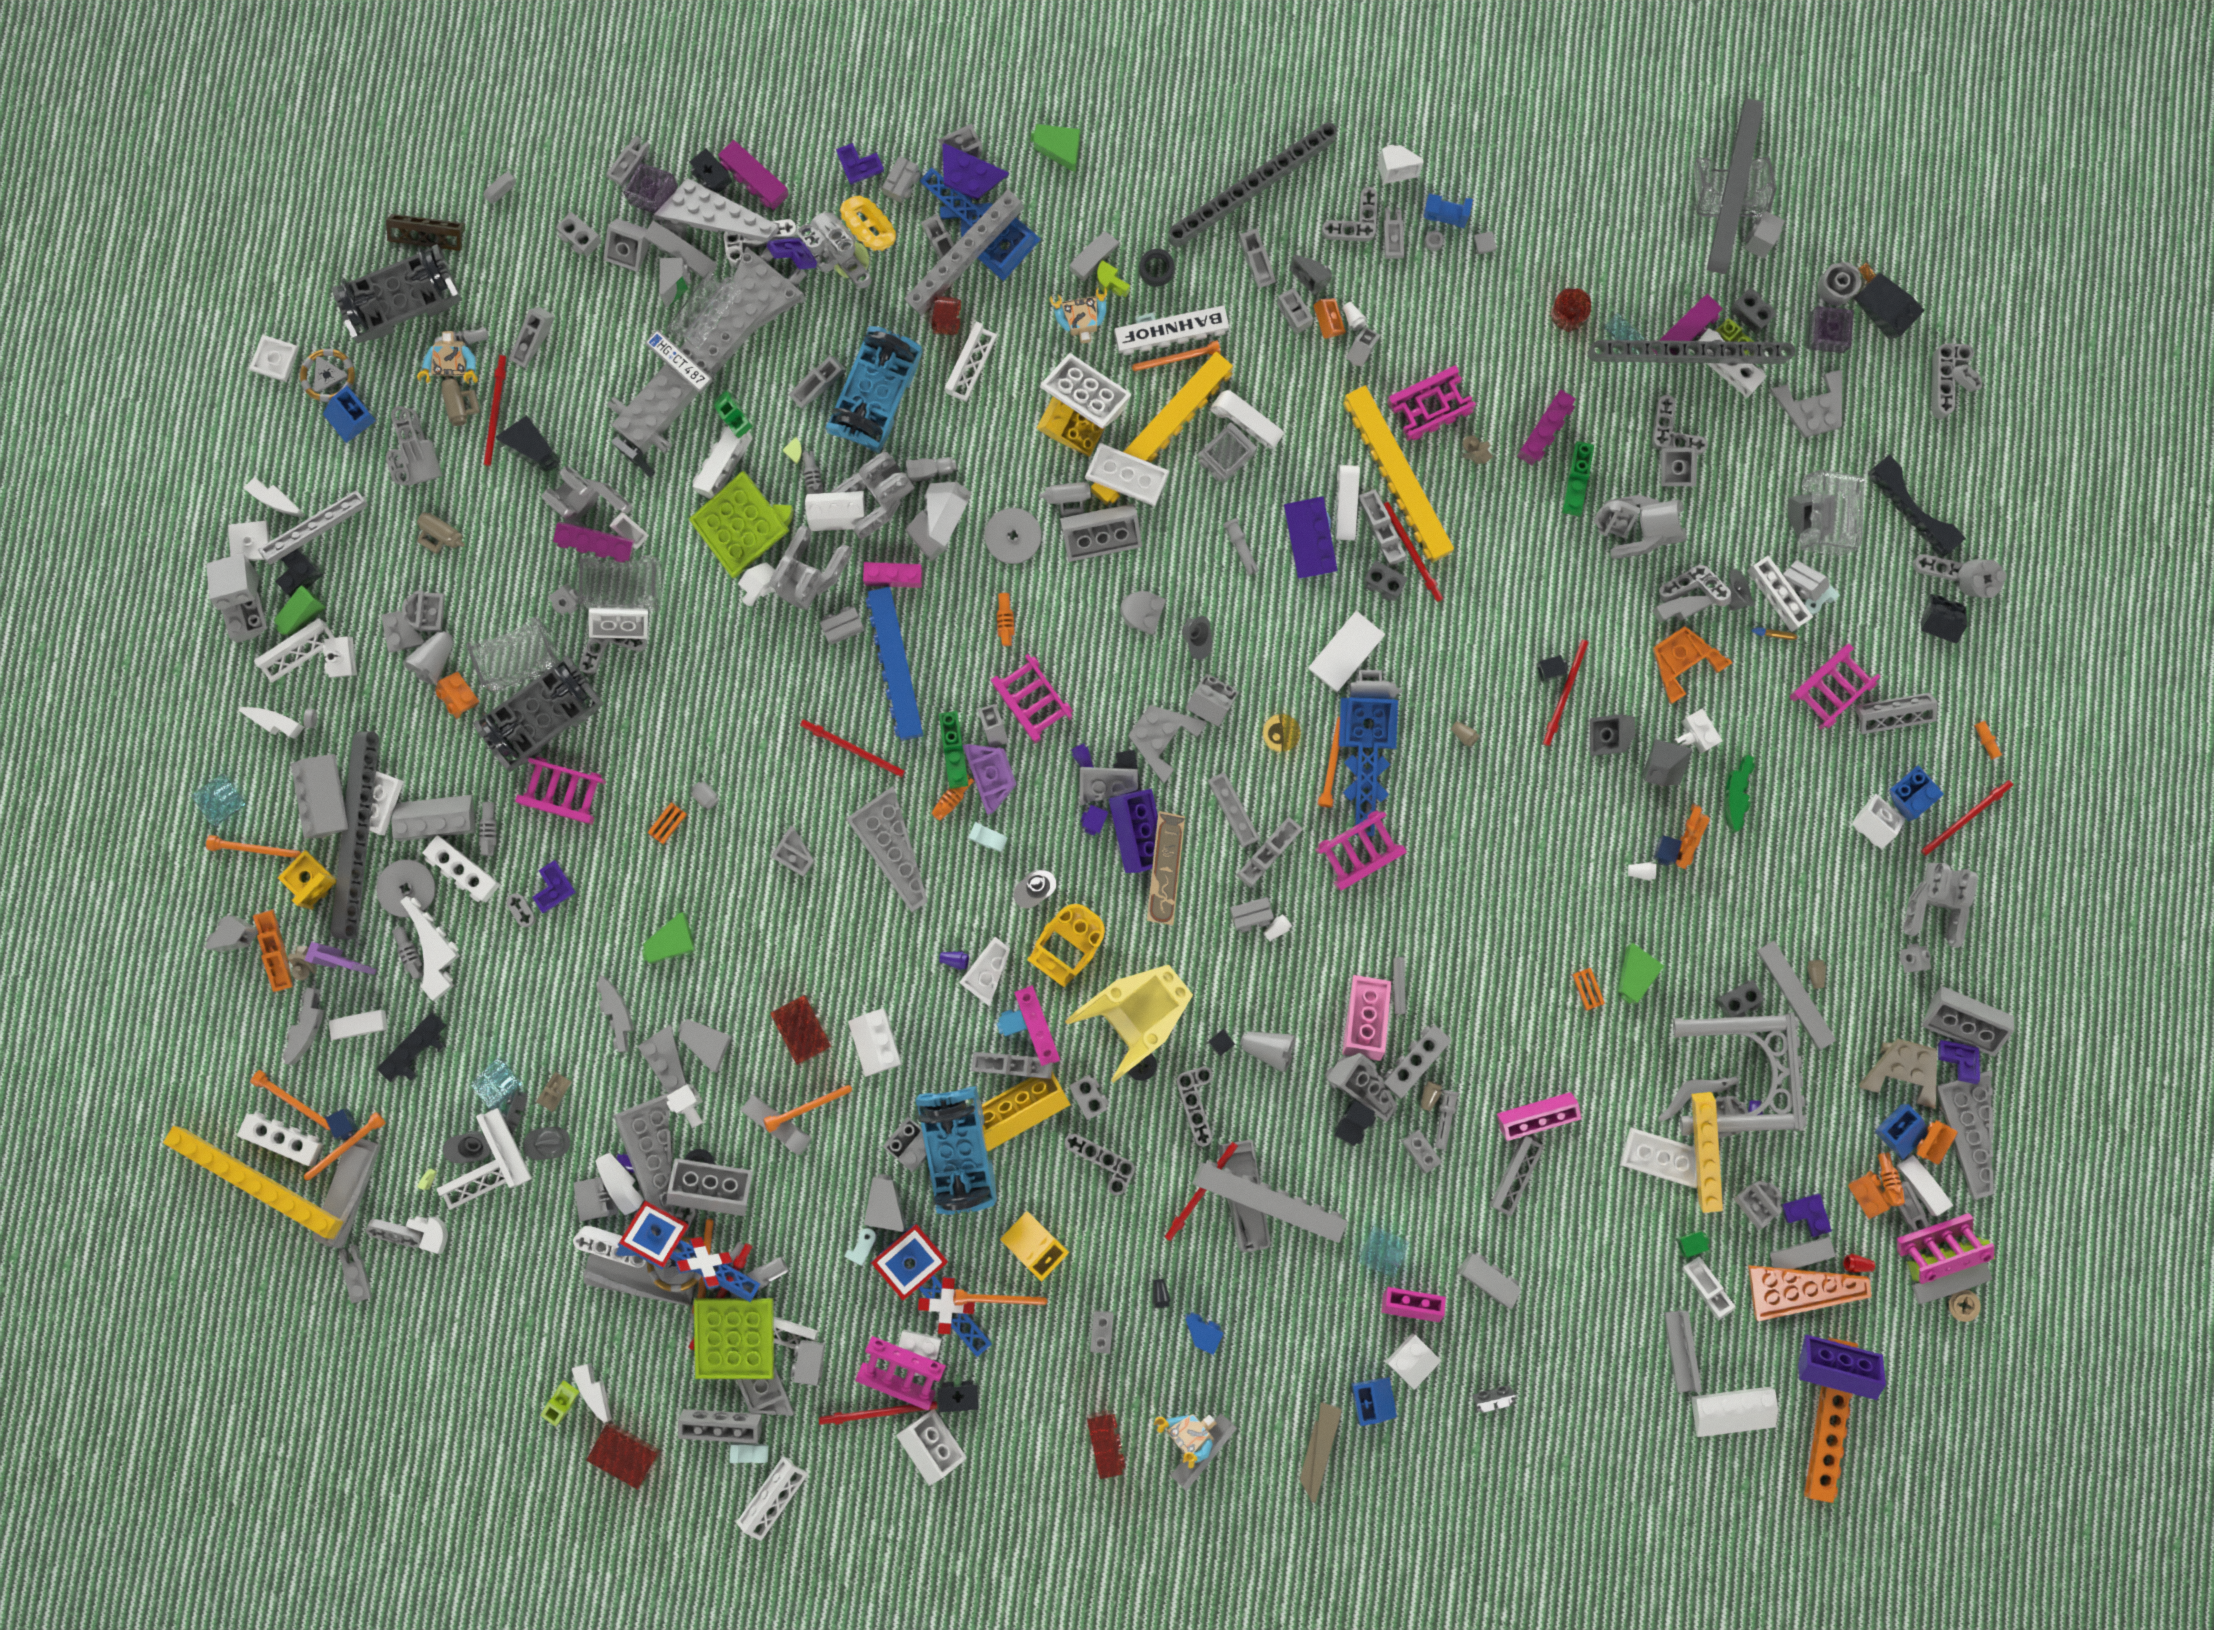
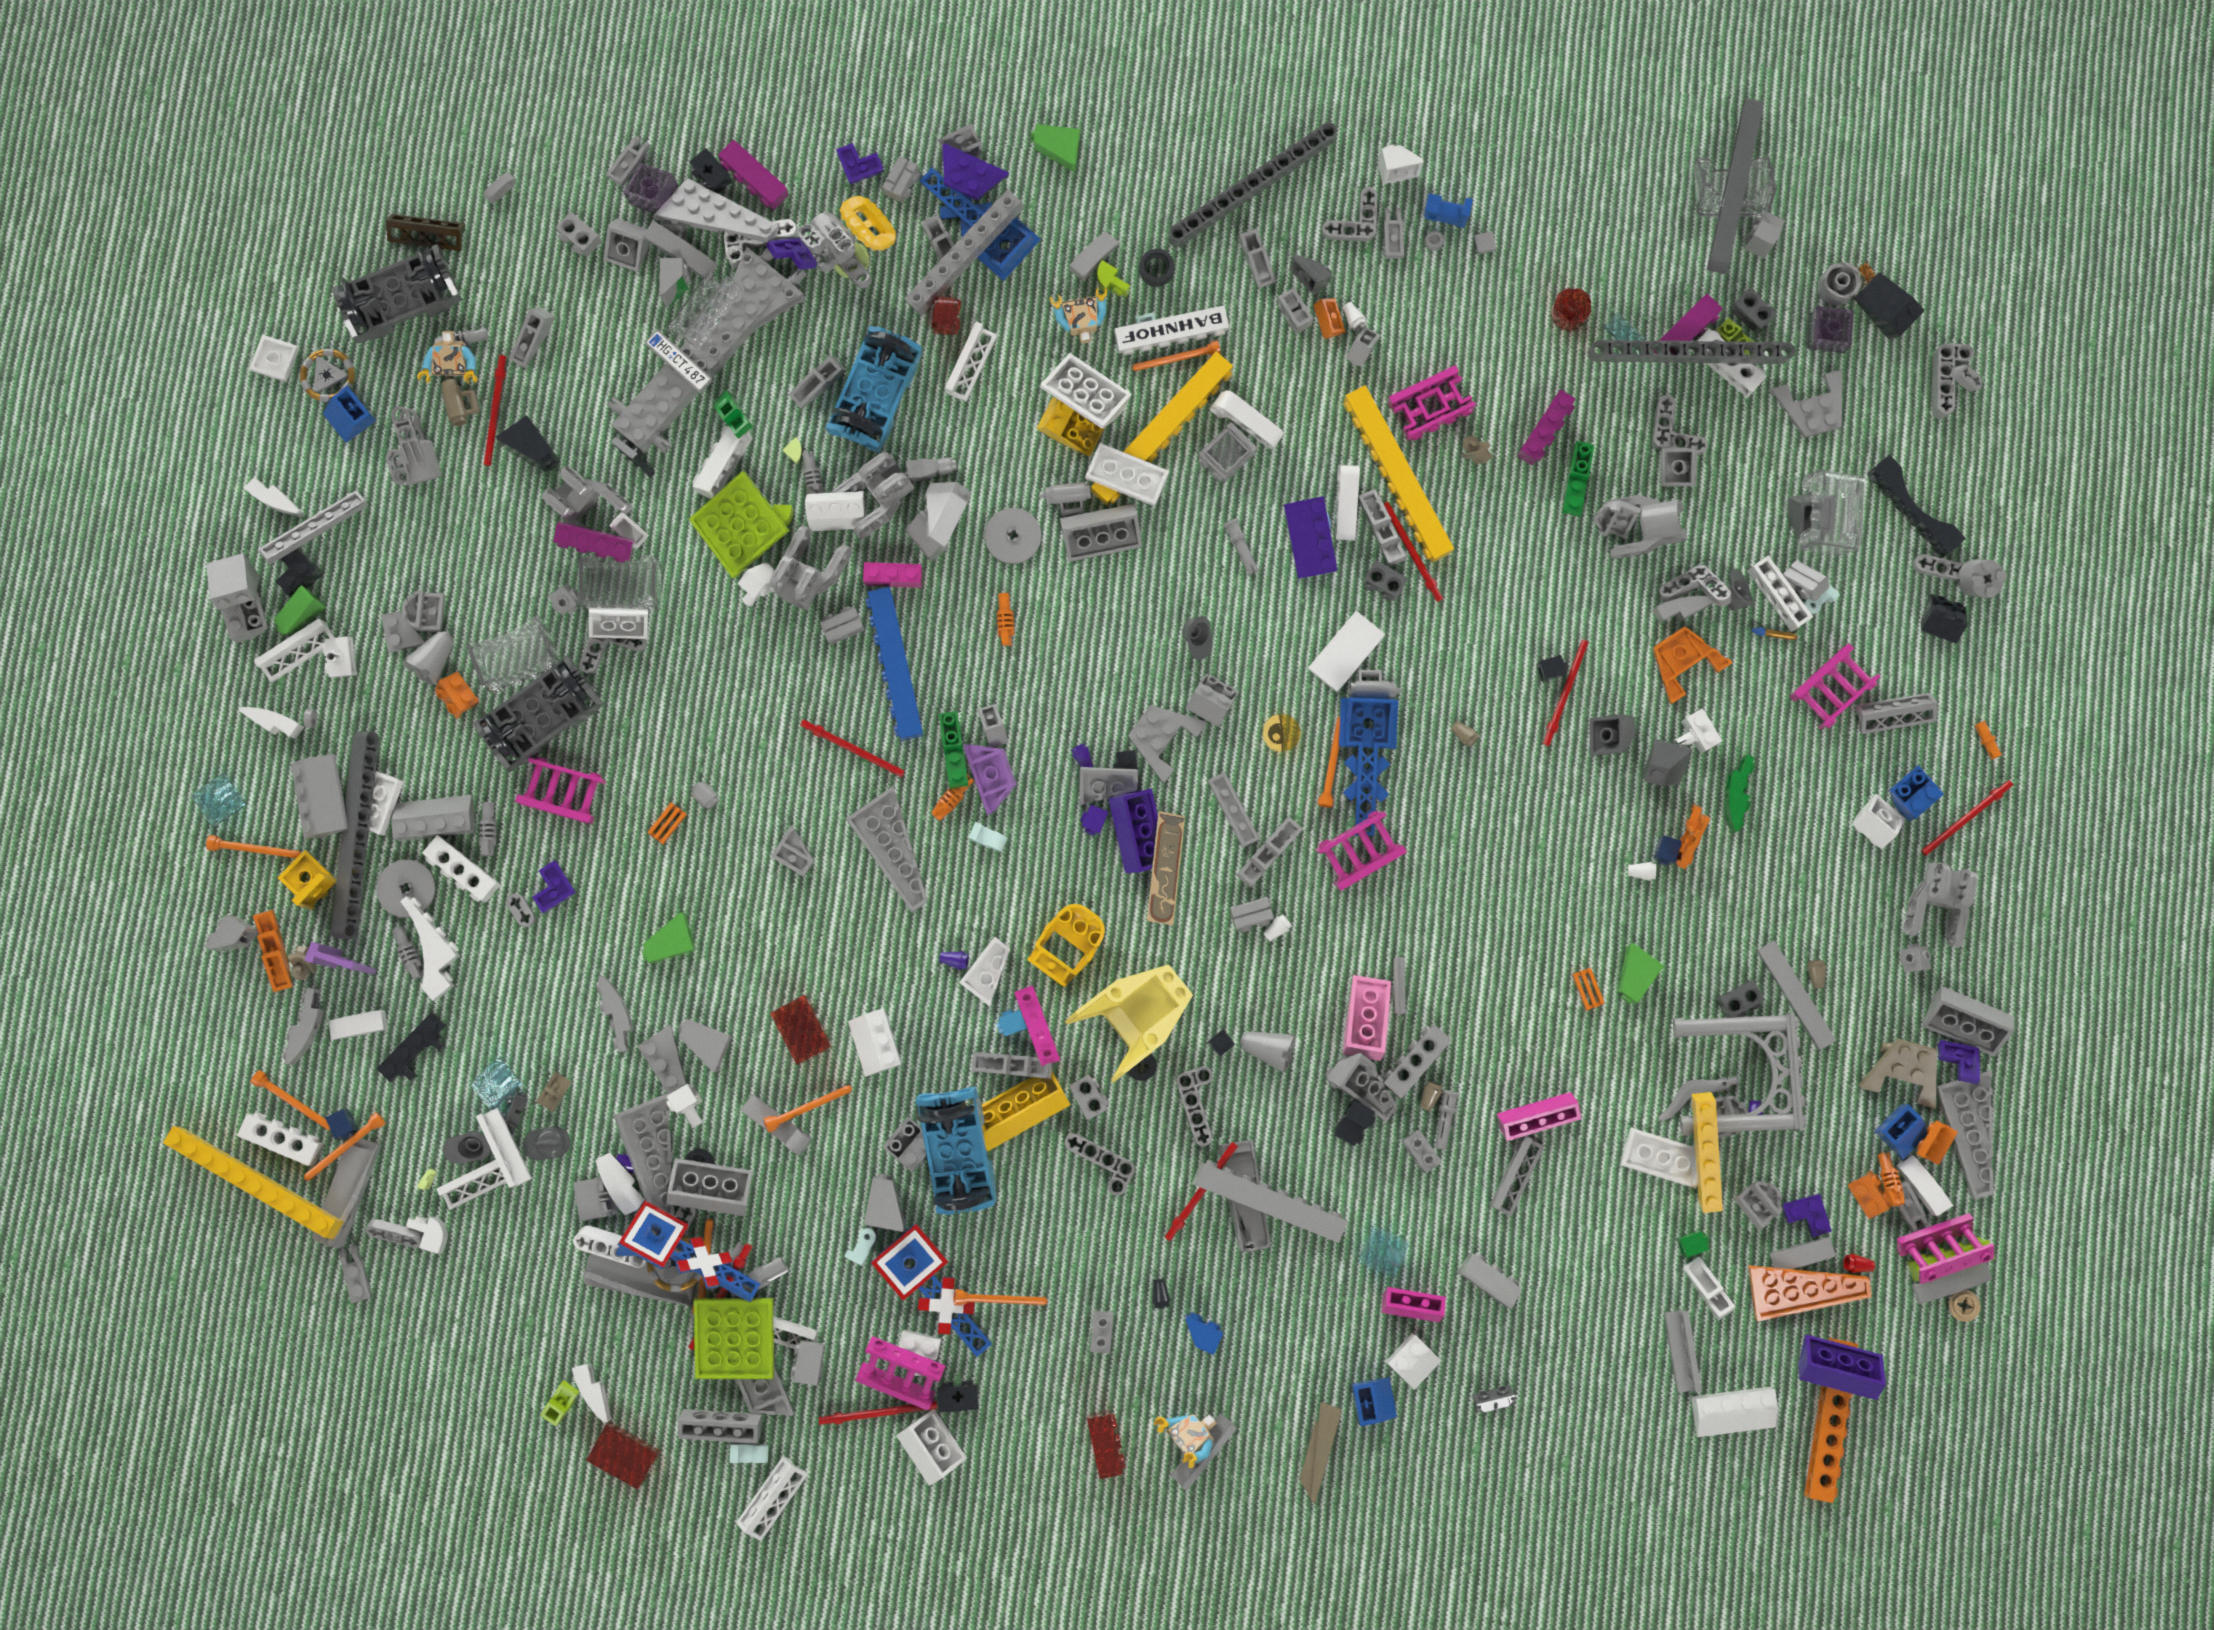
white plate [228,521,270,561] -> none
dark tan piece [417,512,465,554] -> none
dark pink fence [991,654,1073,744] -> none
yellow slope [1000,1211,1069,1282] -> none
light grey piece [1014,870,1056,908] -> none
light grey slope [1120,591,1166,635] -> none

